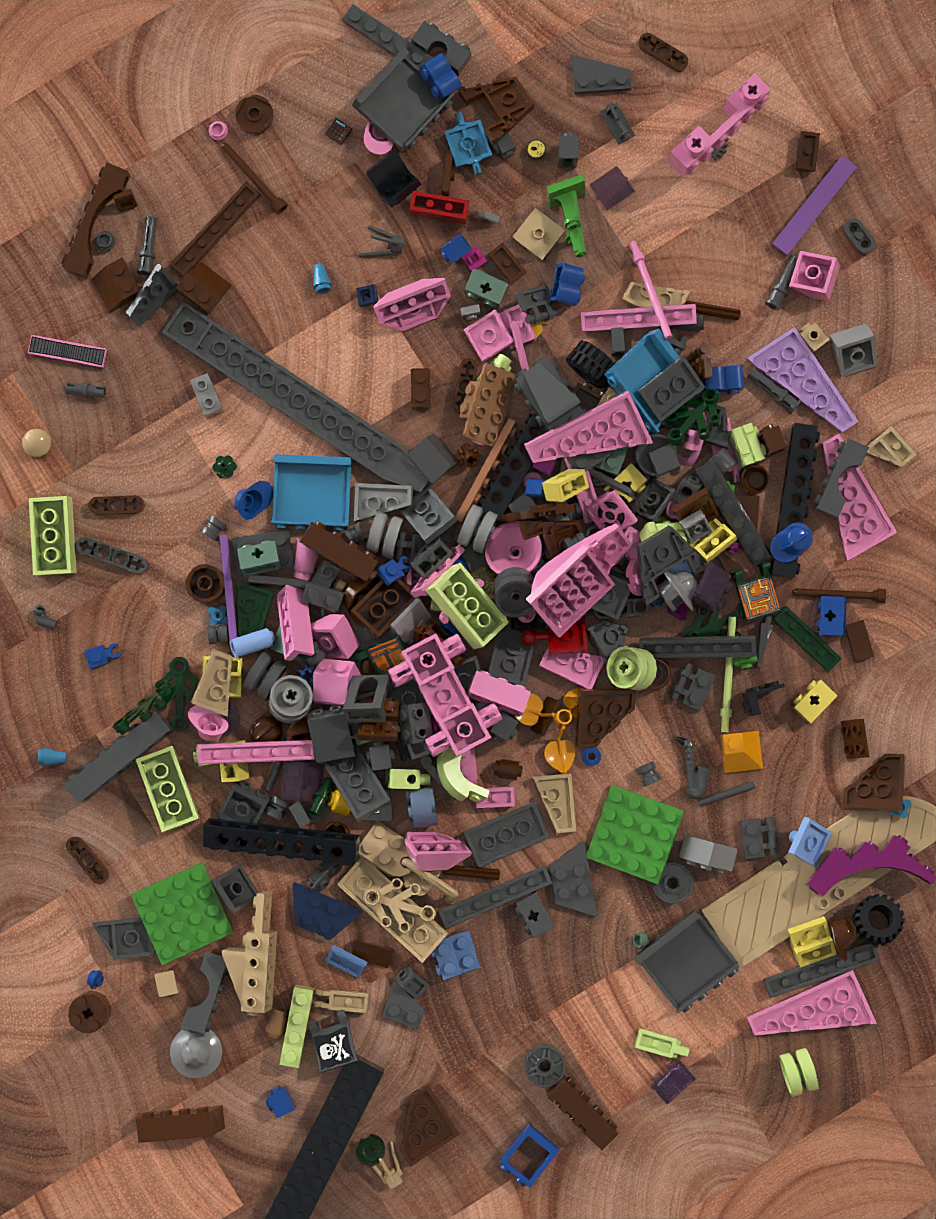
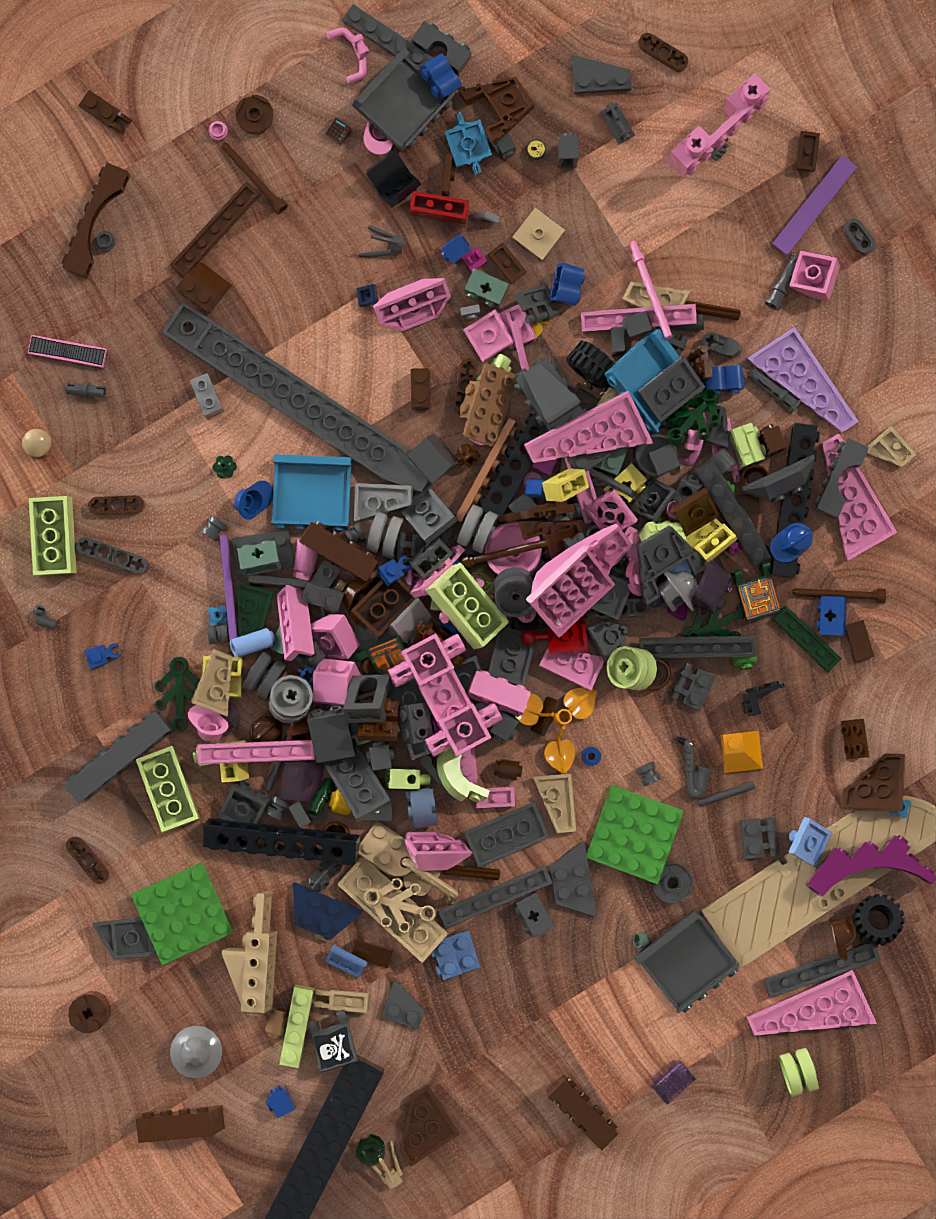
dark azure cone [38,748,66,766] -> none
blue plate [87,970,104,989] -> none
reddish brown slope [92,257,140,312] -> none
dark green plant [112,680,173,735] -> none
reddish brown tile [113,189,138,212] -> none
dark grey wing [126,263,178,326] -> none
dark grey pin [137,216,158,275] -> none
tan panel [154,970,181,997] -> none
dark grey arch [181,952,229,1036] -> none
reddish brown brick [186,564,225,604] -> none
dark grey slope [212,864,258,914] -> none
dark azure cone [313,264,332,294] -> none
dark grey axle [395,724,411,762] -> none
dark grey bracket [396,966,430,1000] -> none
blue window [499,1123,559,1187] -> none
dark grey wheel [524,1043,565,1087] -> none
bright green piece [546,174,587,258] -> none
reddish brown plate [575,689,636,747] -> none
piece [590,166,635,211] -> none
yellowish green hinge [634,1028,690,1058] -> none
light grey piece [679,509,712,544] -> none
light grey brick [679,835,738,873] -> none
yellowish green bar [720,617,736,732] -> none
dark grey piece [756,616,774,668] -> none
light yellow brick [788,916,837,968] -> none
light yellow brick [792,680,837,724] -> none
tan brick [800,322,830,353] -> none
light grey slope [830,323,878,377] -> none
none -> reddish brown hinge [78,90,132,134]
none -> bright pink piece [327,28,370,84]
none -> reddish brown piece [461,539,550,570]
none -> dark grey brick [622,310,653,337]
none -> dark grey piece [702,332,742,358]
none -> dark grey wedge [742,455,815,503]

